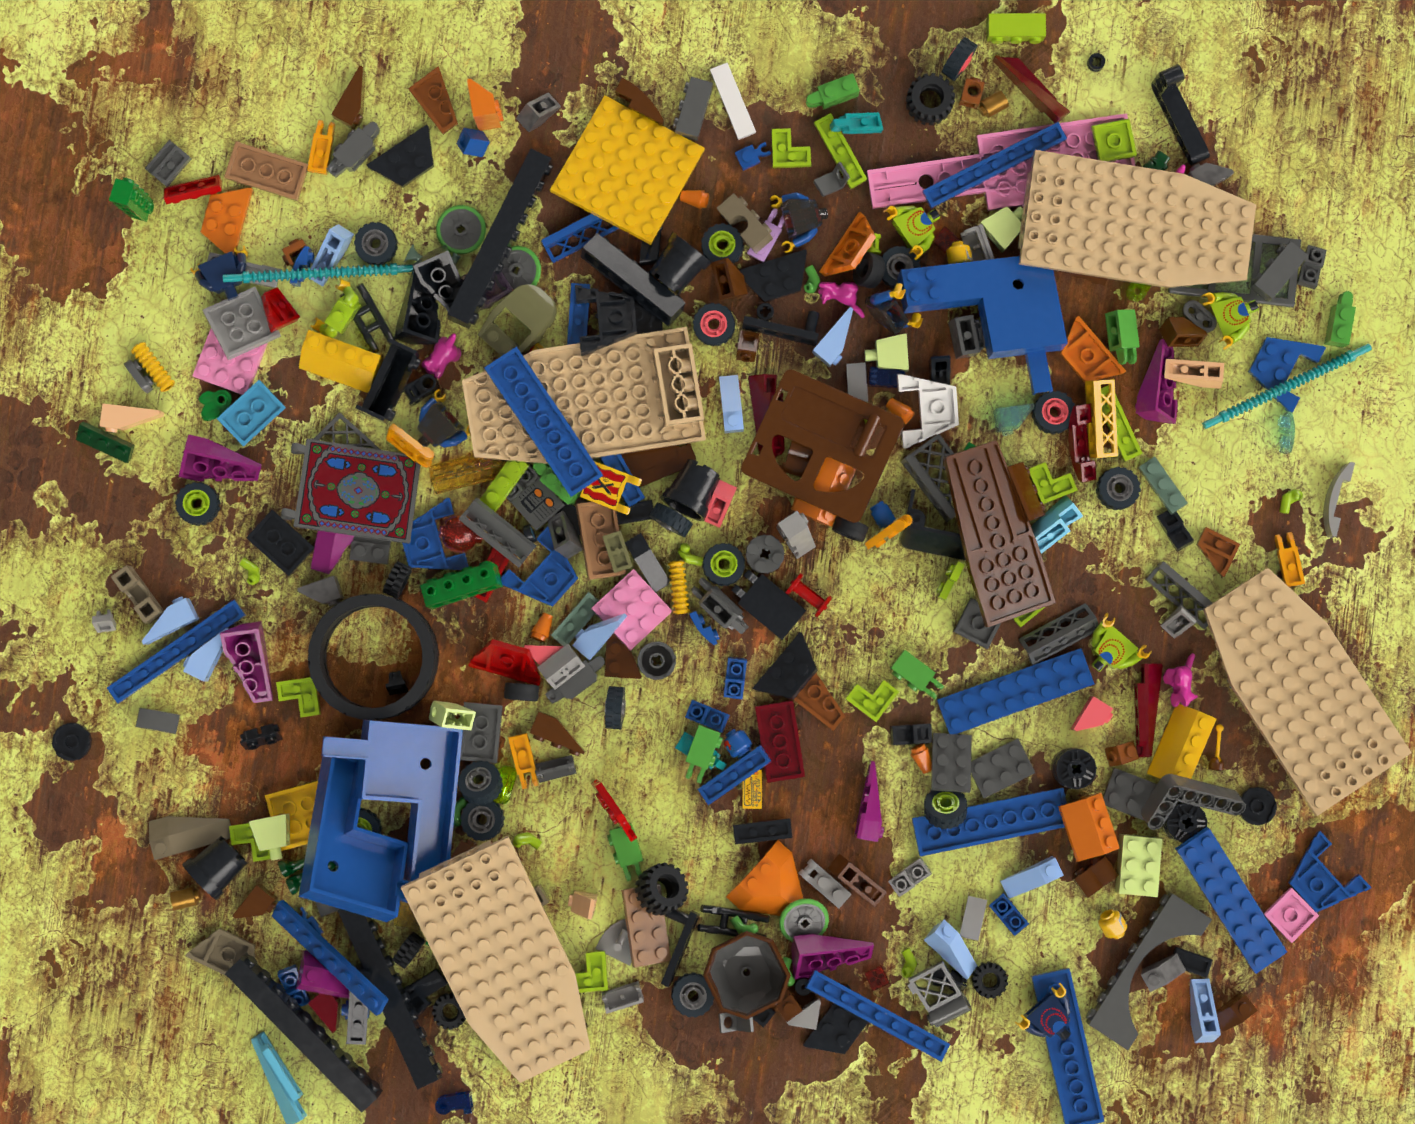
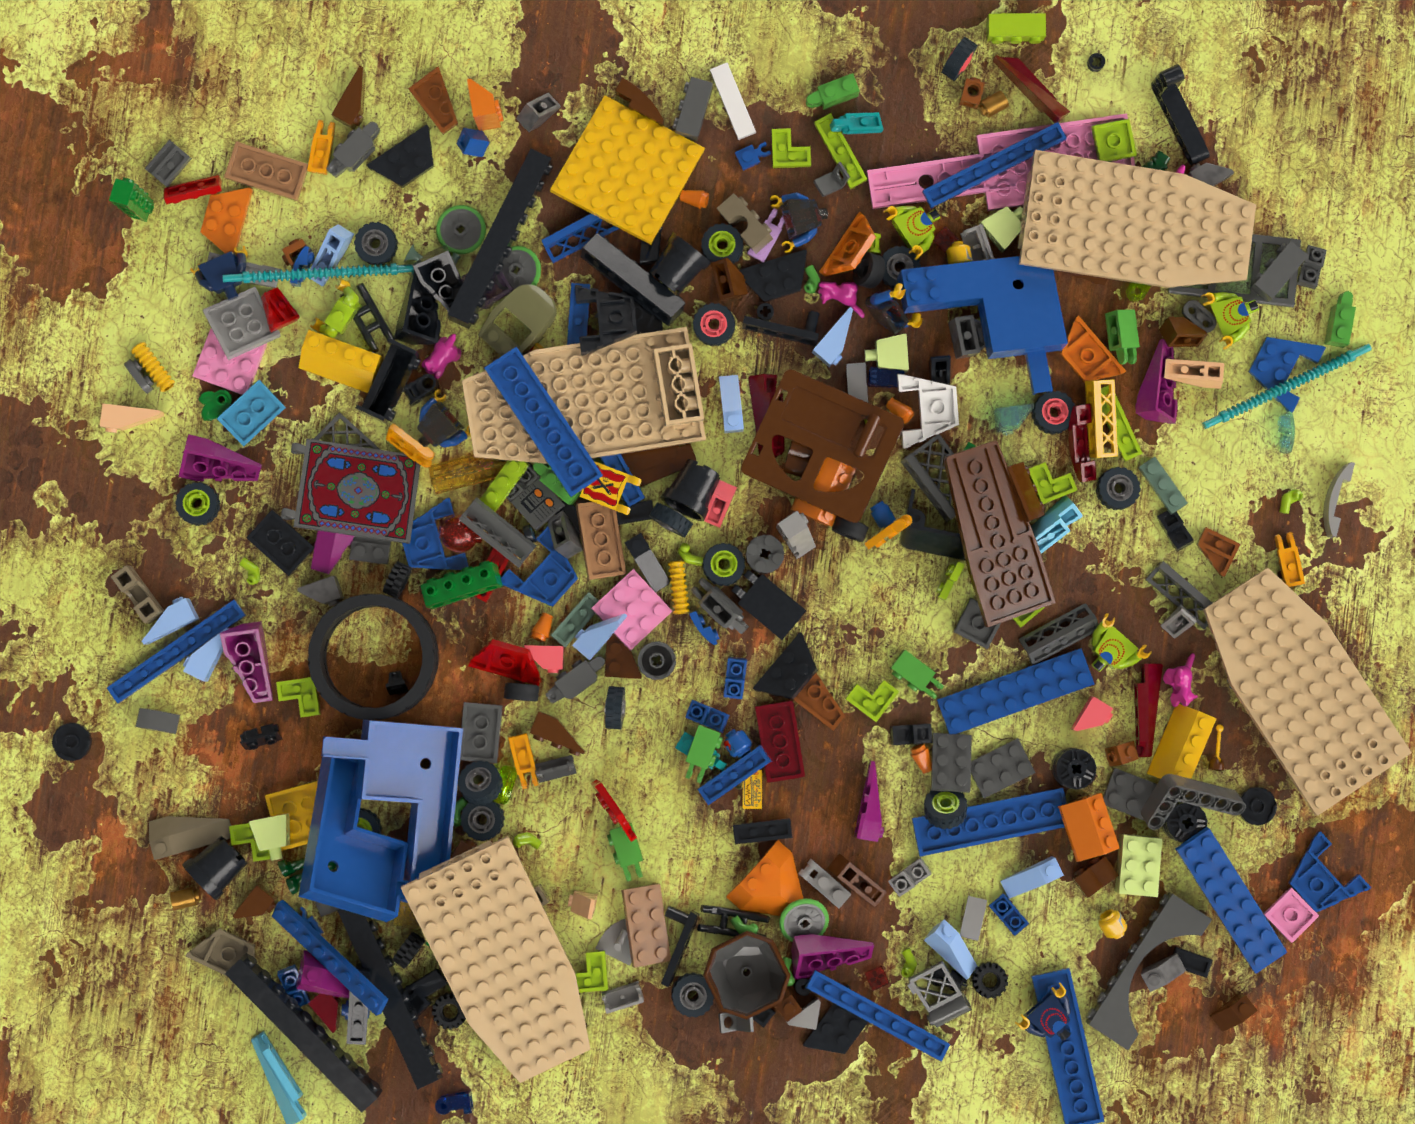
dark green plate [76,421,135,463] -> none
light grey tile [92,609,117,633] -> none
yellowish green torso [429,701,476,730] -> none
light grey hinge [537,644,585,690] -> none
olive hinge [602,530,633,573] -> none
black tyre [635,863,689,916] -> none
reddish brown bracket [736,330,760,362] -> none
red hose [785,573,833,617] -> none
black tyre [906,73,955,126] -> none
light blue slope [1190,979,1221,1043] -> none

